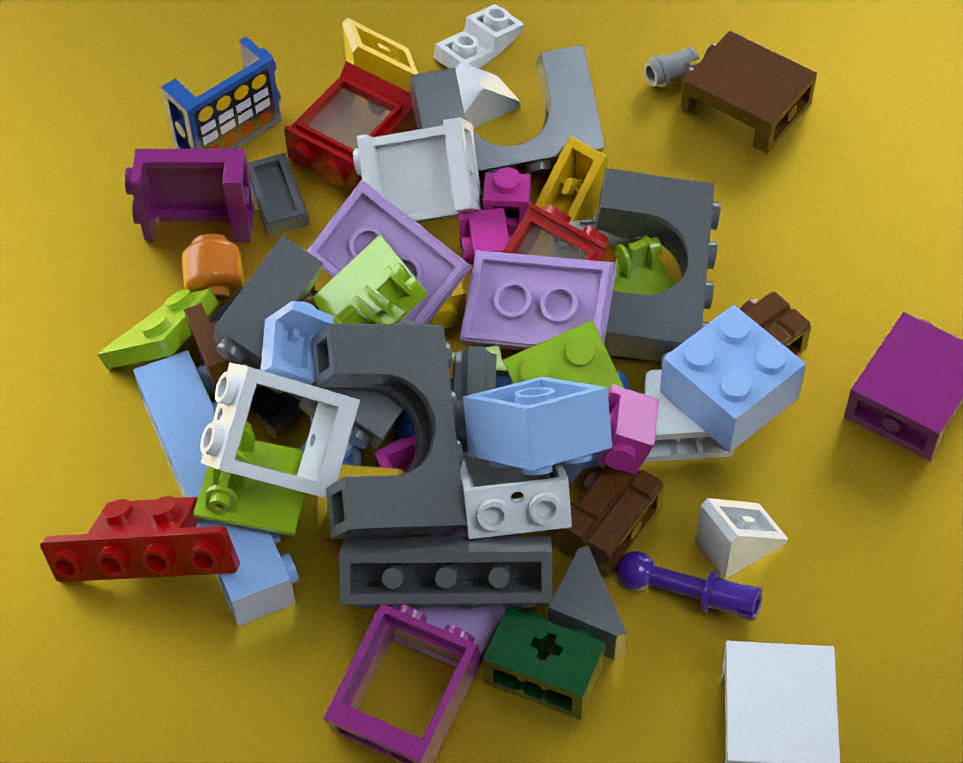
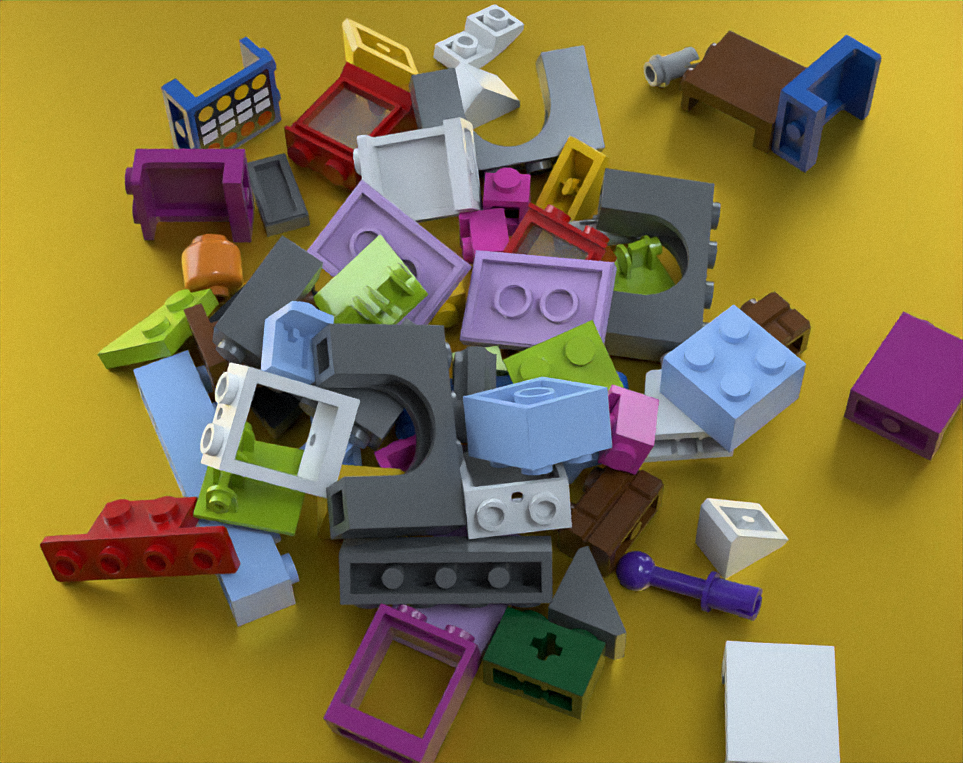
none -> blue panel [771,34,881,173]

